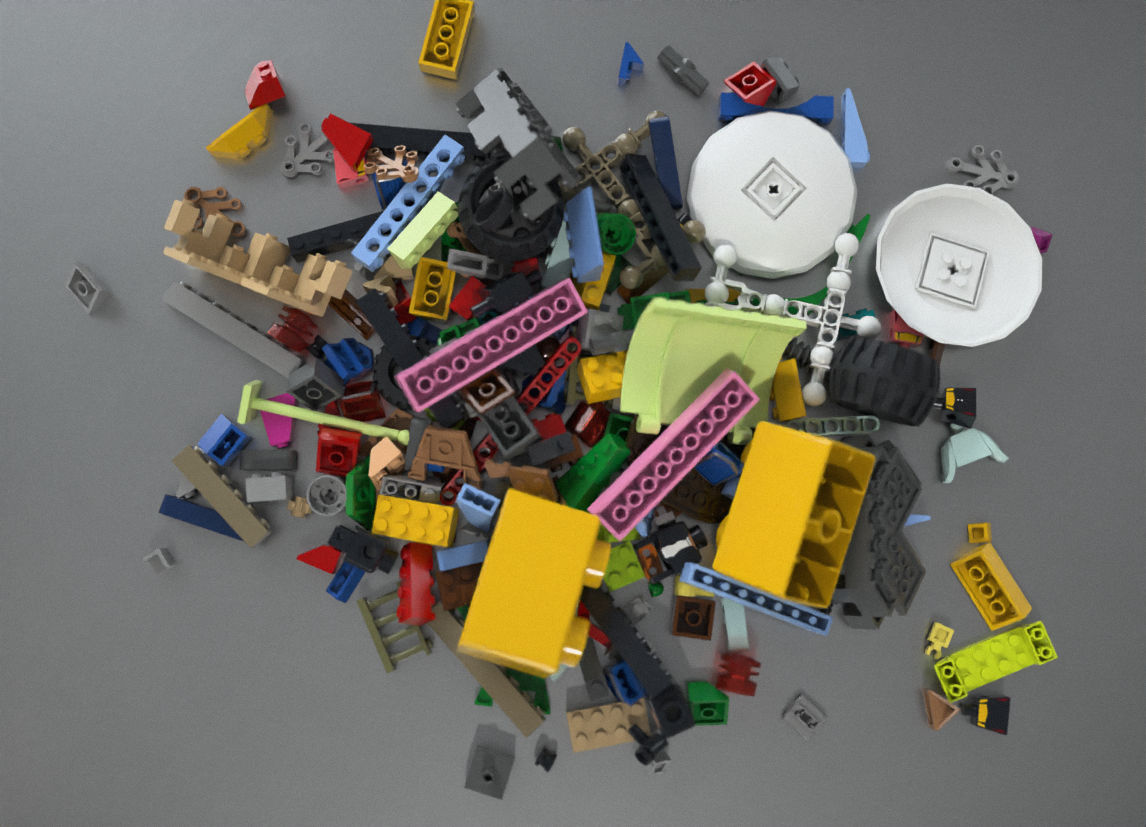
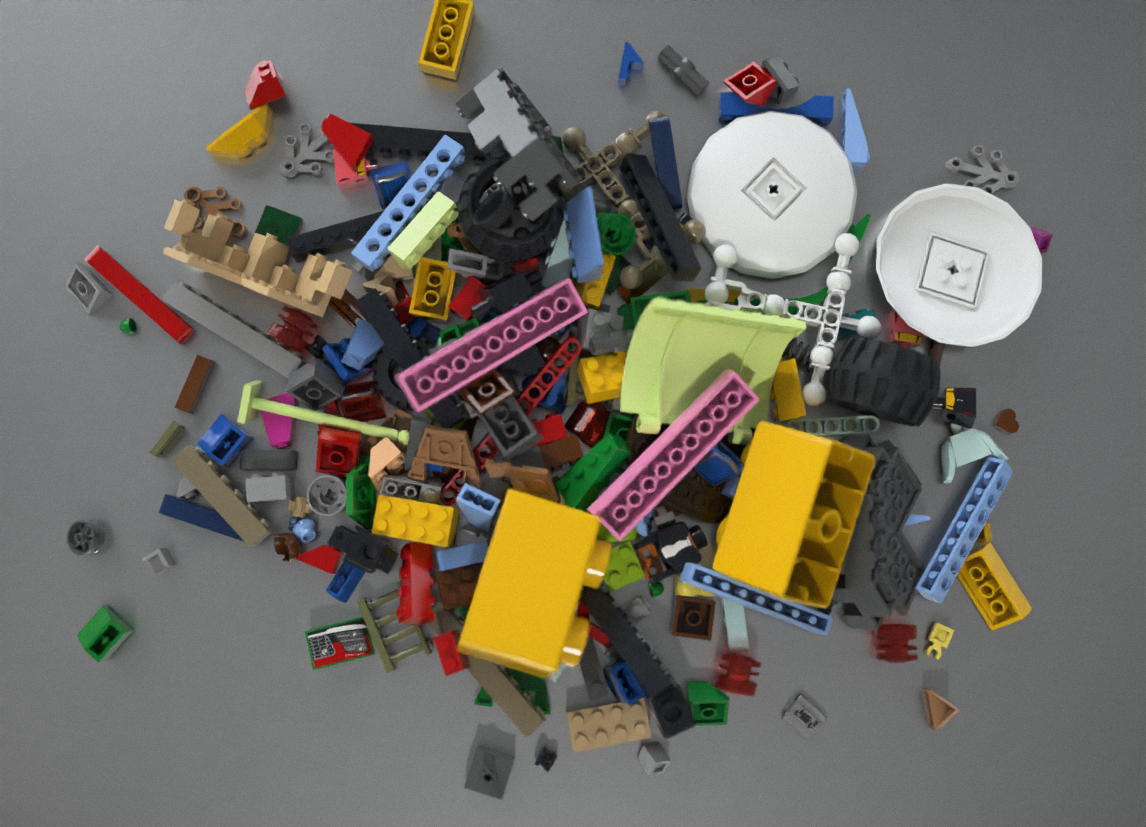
medium nougat plant [364,145,419,183] -> none
black slope [525,432,575,466] -> none
black beam [628,724,668,766] -> none
neon yellow slope [933,621,1058,703] -> none
black torso [961,695,1011,735] -> none
none -> dark grey wheel [67,520,105,555]
none -> green slope [77,605,133,663]
none -> red beam [85,245,195,345]
none -> green hinge [120,318,137,334]
none -> olive tile [149,421,184,458]
none -> reddish brown slope [174,355,215,415]
none -> dark green tile [252,205,302,246]
none -> reddish brown hair [273,532,300,562]
none -> light blue animal [288,516,316,542]
none -> slope [305,617,375,670]
none -> medium blue slope [341,319,386,370]
none -> red brick [433,629,470,676]
none -> clear red wheel [875,624,918,663]
none -> light blue brick [915,456,1013,604]
none -> reddish brown tile [993,409,1019,434]

